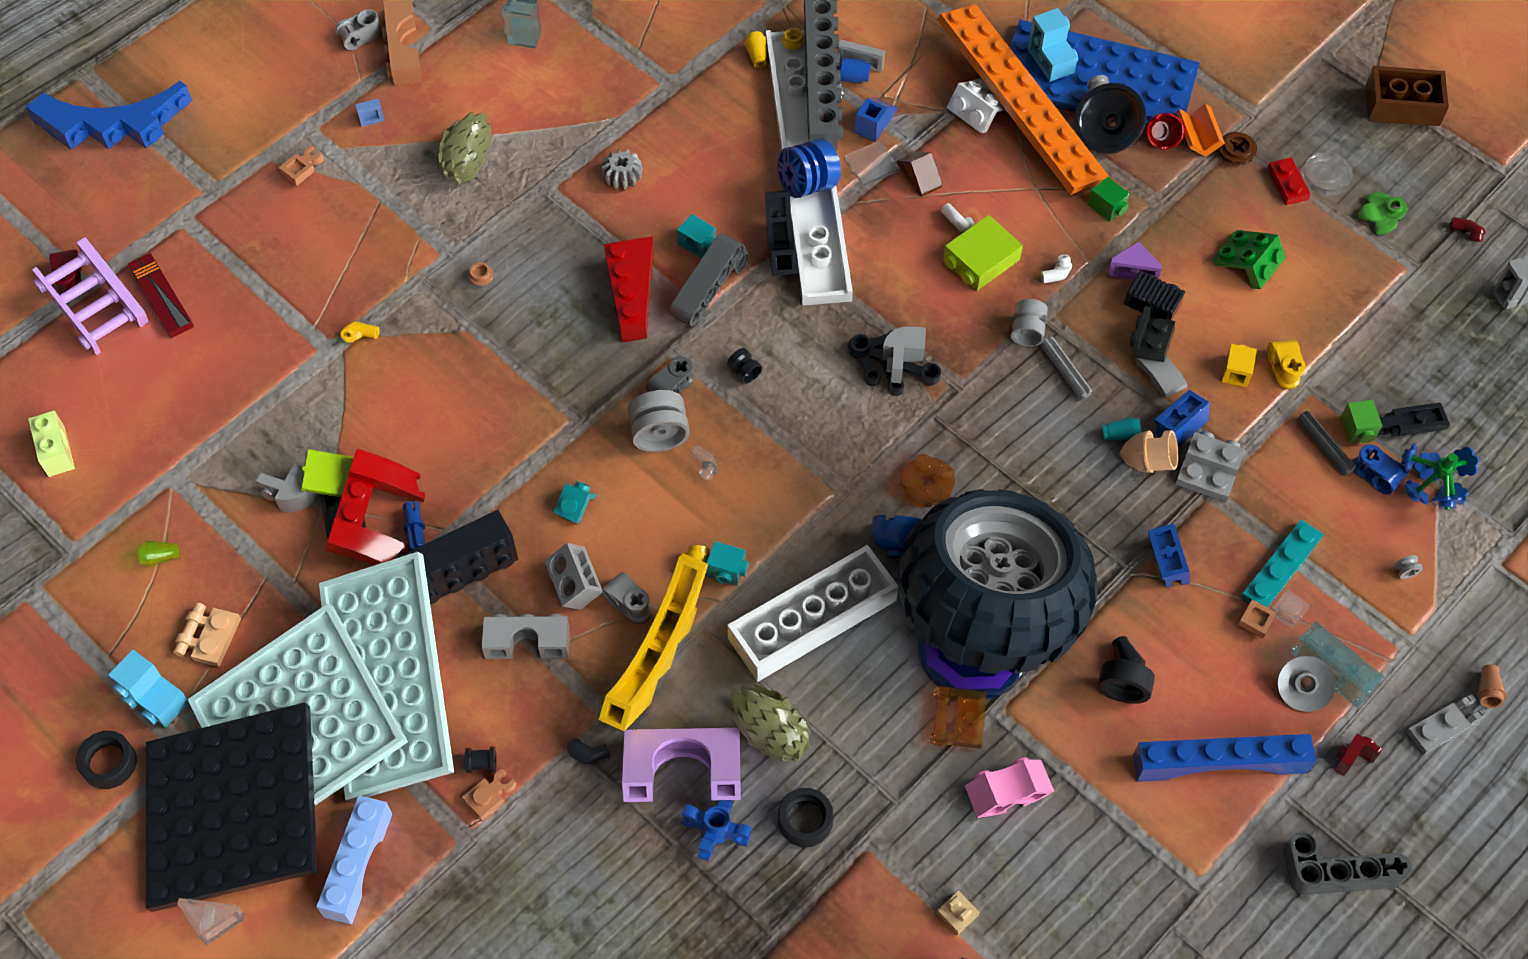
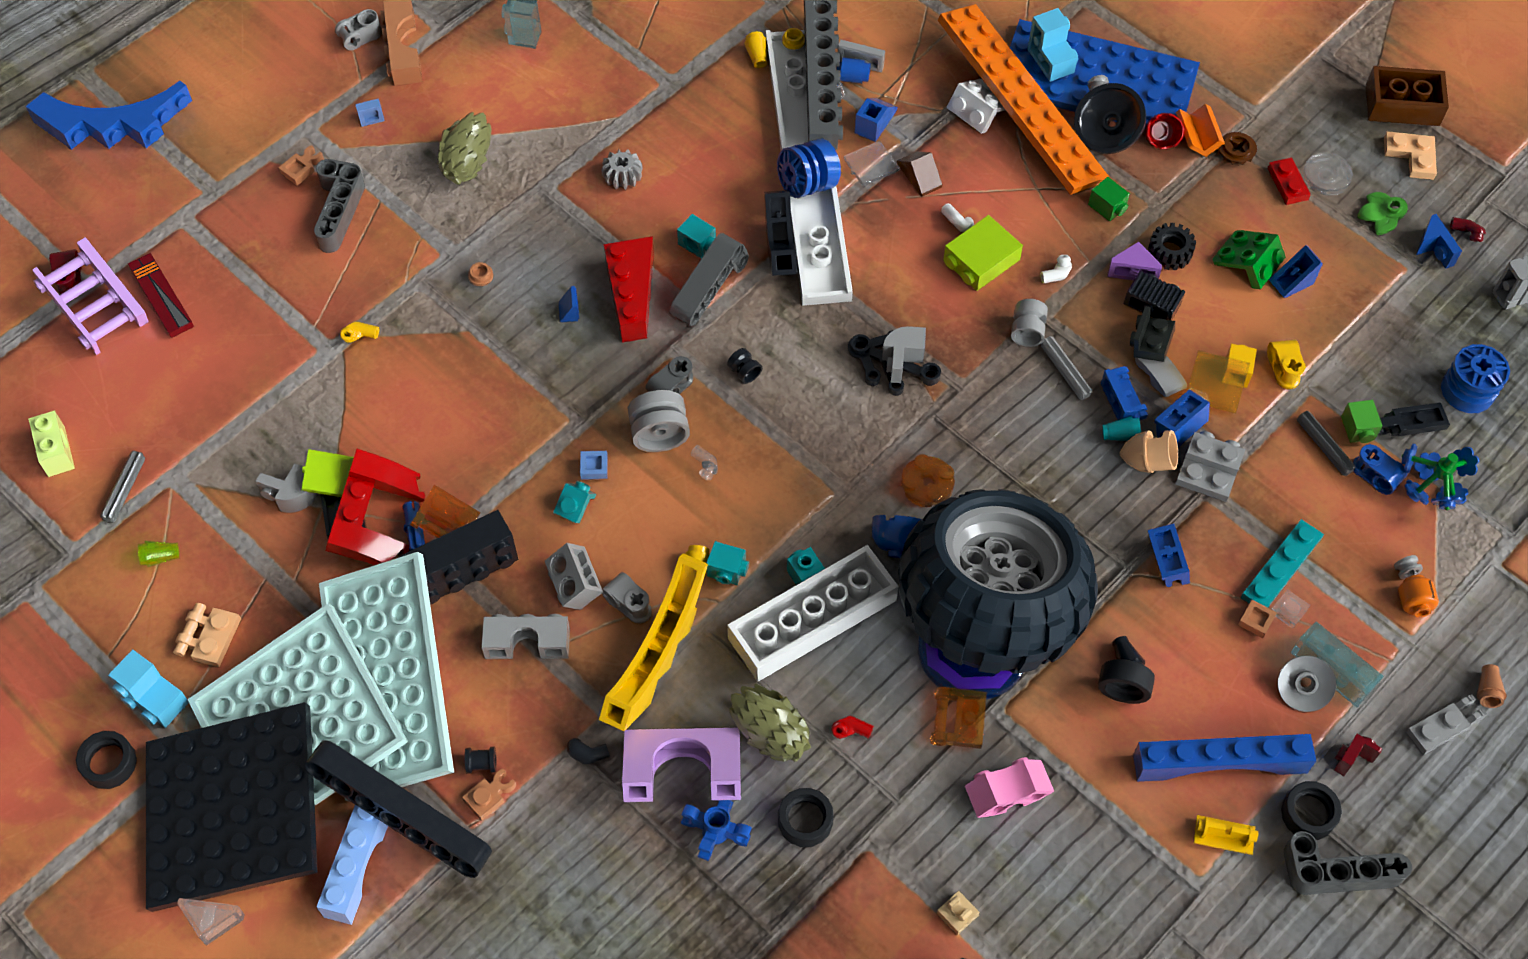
none -> axle [100,451,145,523]
none -> black beam [304,740,492,878]
none -> dark grey beam [314,159,365,253]
none -> clear orange plate [410,485,481,538]
none -> blue slope [559,286,579,322]
none -> medium blue plate [580,451,608,480]
none -> teal brick [787,547,825,585]
none -> red arm [831,716,874,739]
none -> blue hinge [1101,366,1148,420]
none -> black tyre [1148,223,1196,270]
none -> clear yellow tile [1187,350,1250,414]
none -> yellow hinge [1194,815,1258,855]
none -> blue slope [1269,245,1323,298]
none -> black tyre [1281,781,1342,840]
none -> light nougat plate [1384,132,1437,180]
none -> orange head [1398,575,1439,617]
none -> blue slope [1416,214,1462,268]
none -> blue wheel [1441,344,1510,413]

